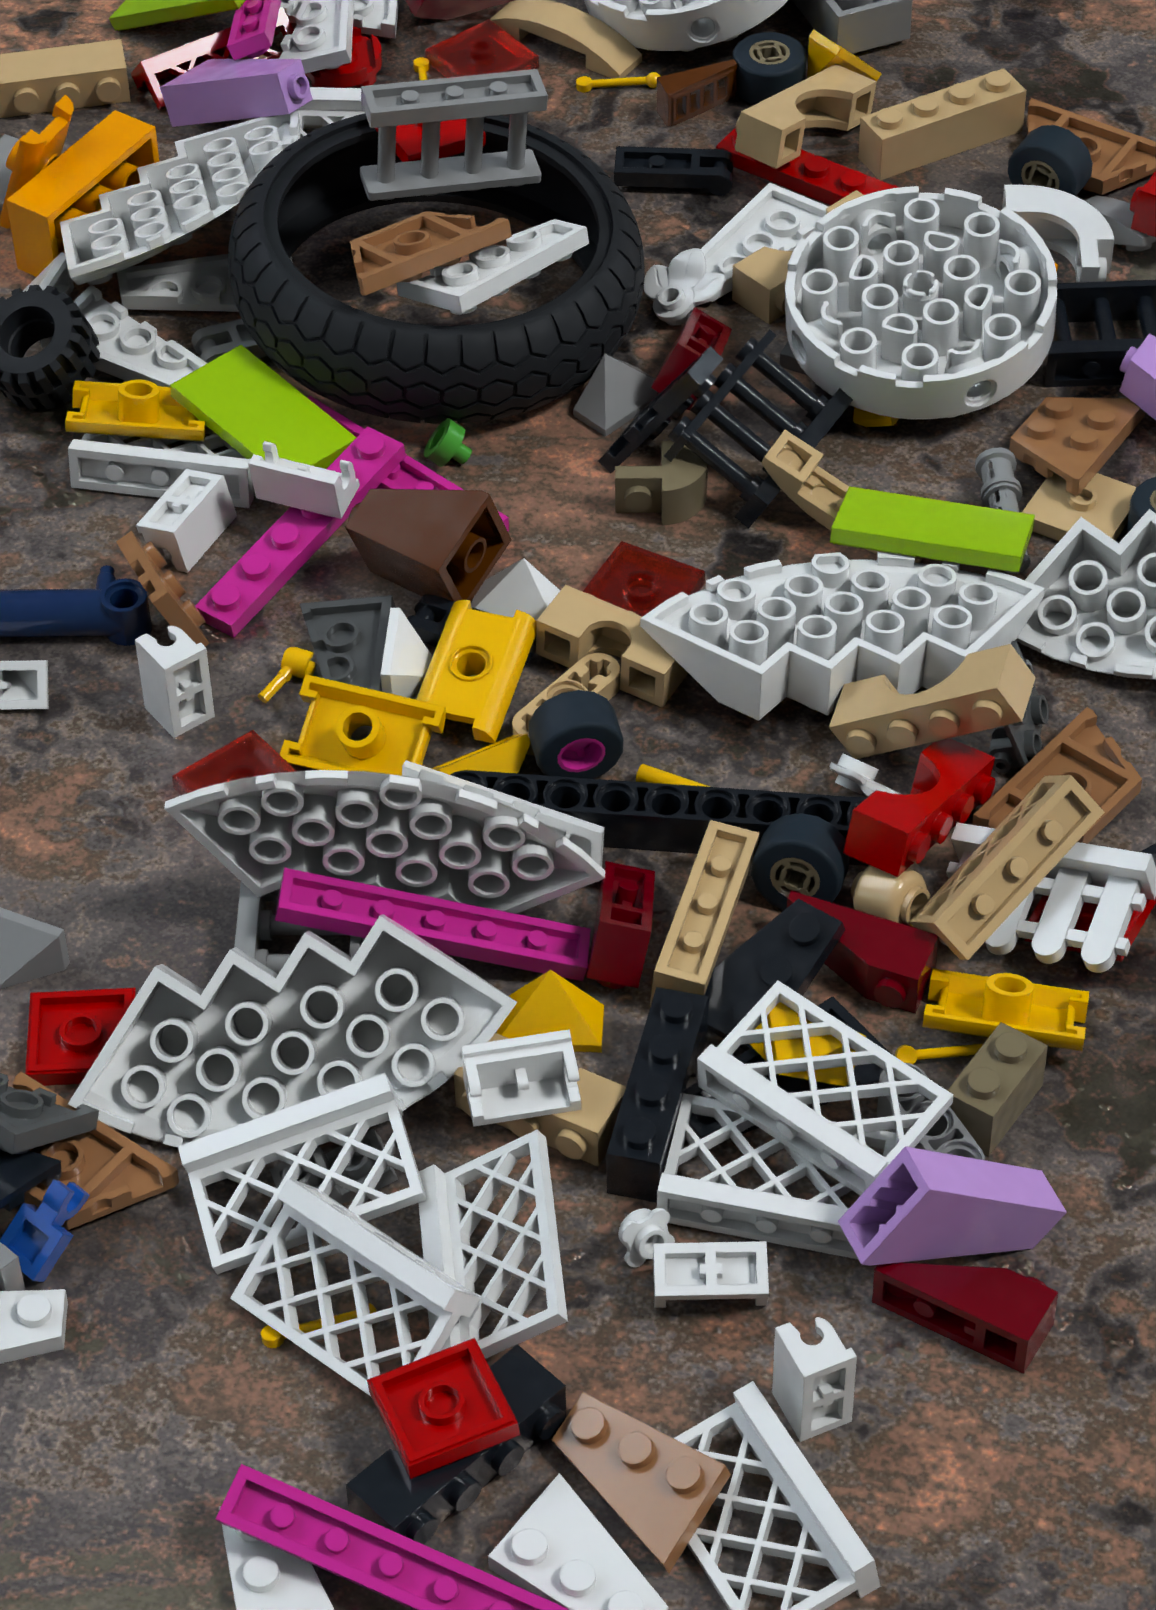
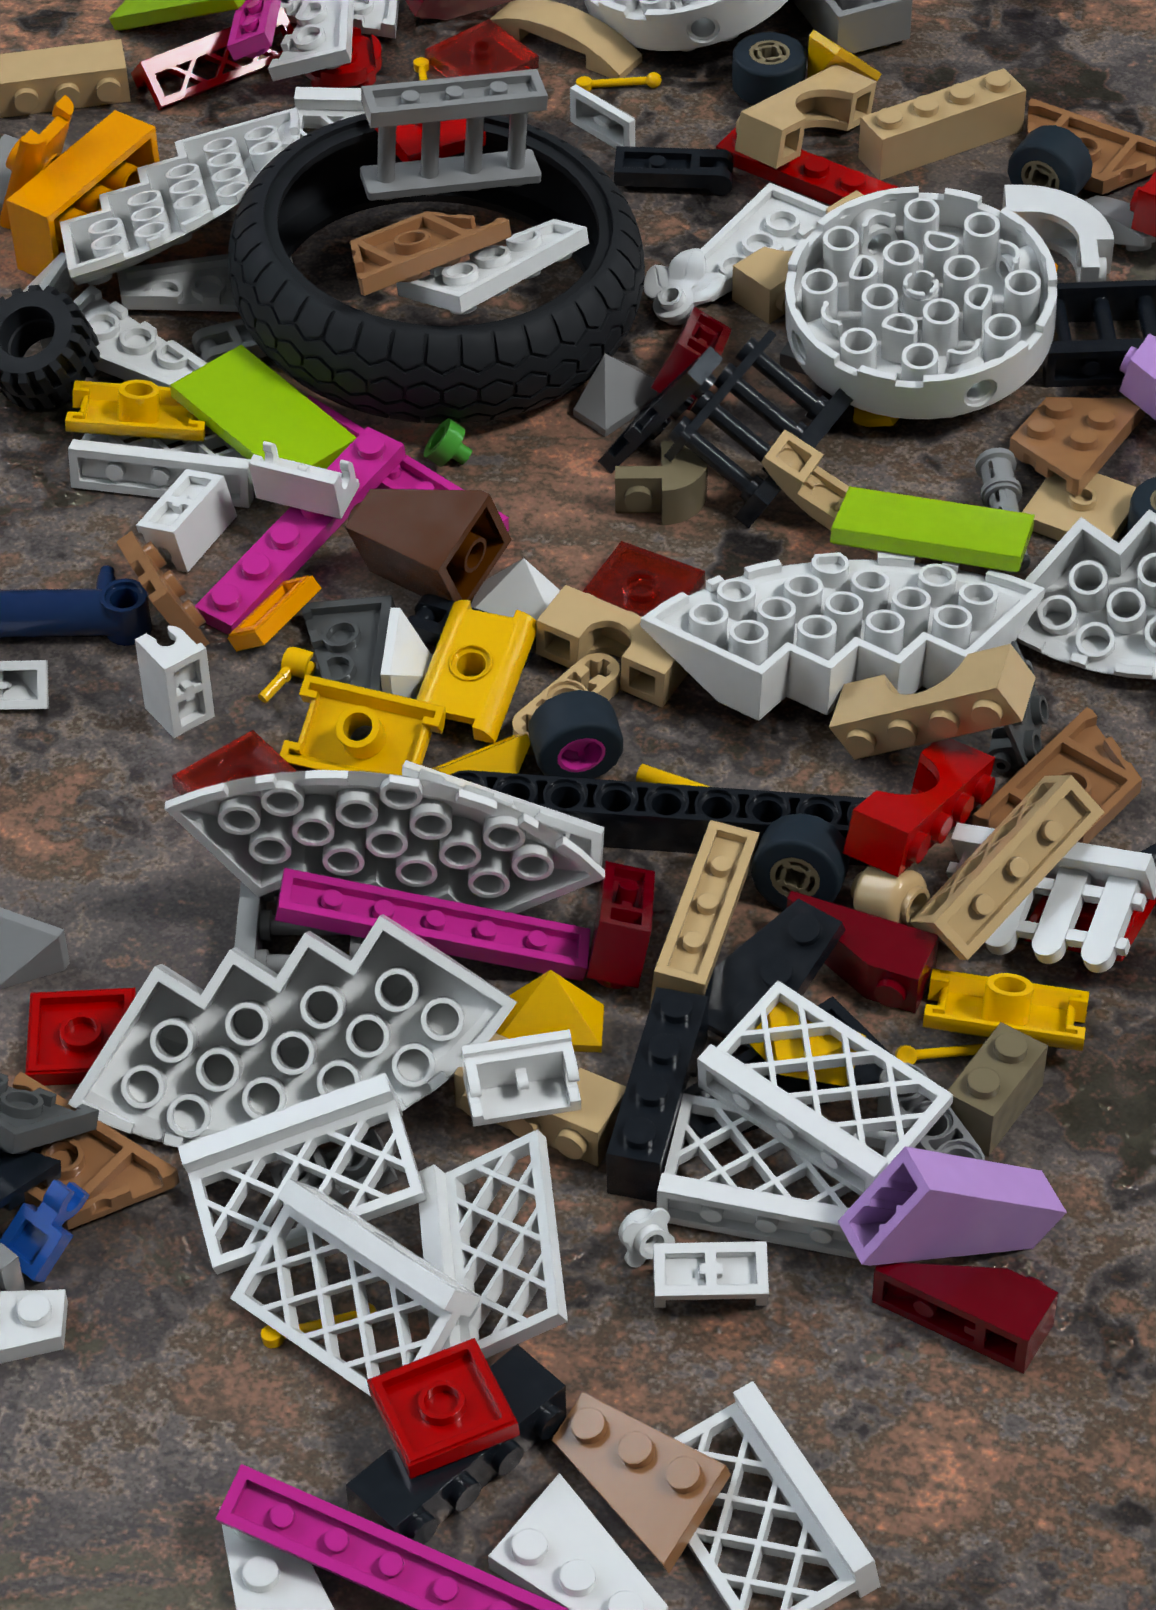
lavender slope [160,59,313,127] -> none
reddish brown slope [657,59,737,127] -> none
white hinge [772,1317,857,1442] -> none
white plate [829,753,901,797] -> none
none -> light orange tile [227,575,322,652]
none -> white slope [570,84,635,149]

